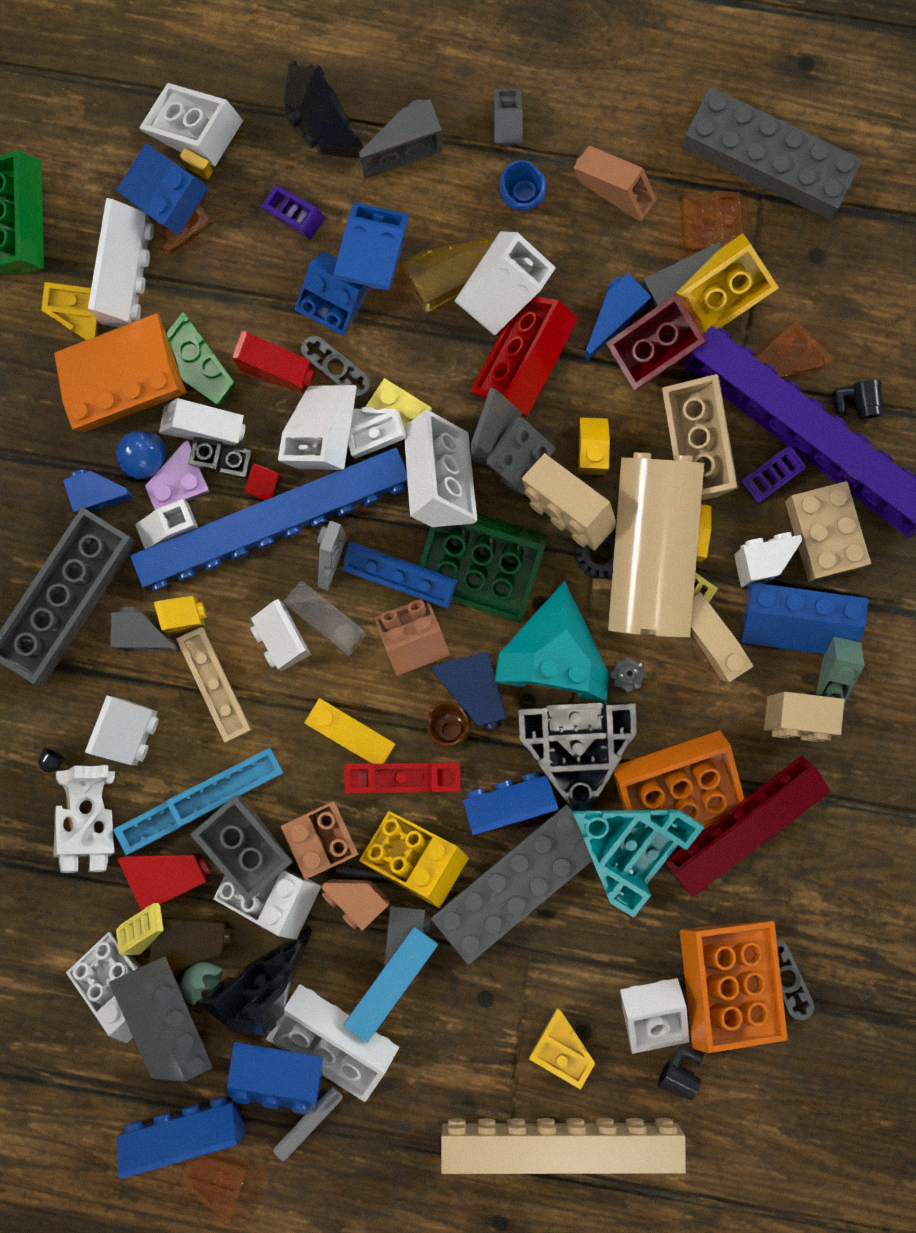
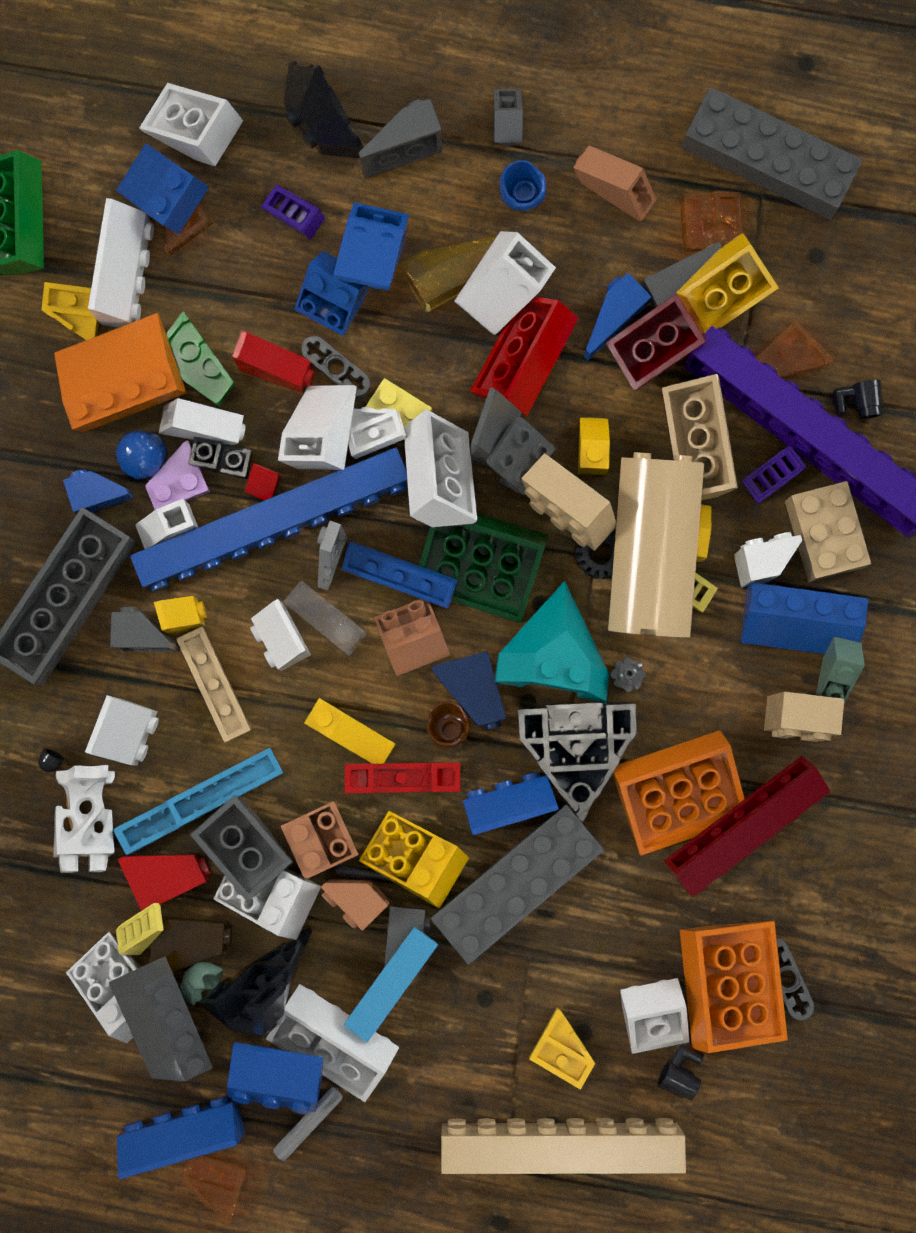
yellow tile [180,148,213,180] -> none
teal wedge [573,810,704,918] -> none
tan slope [691,592,754,682] -> none

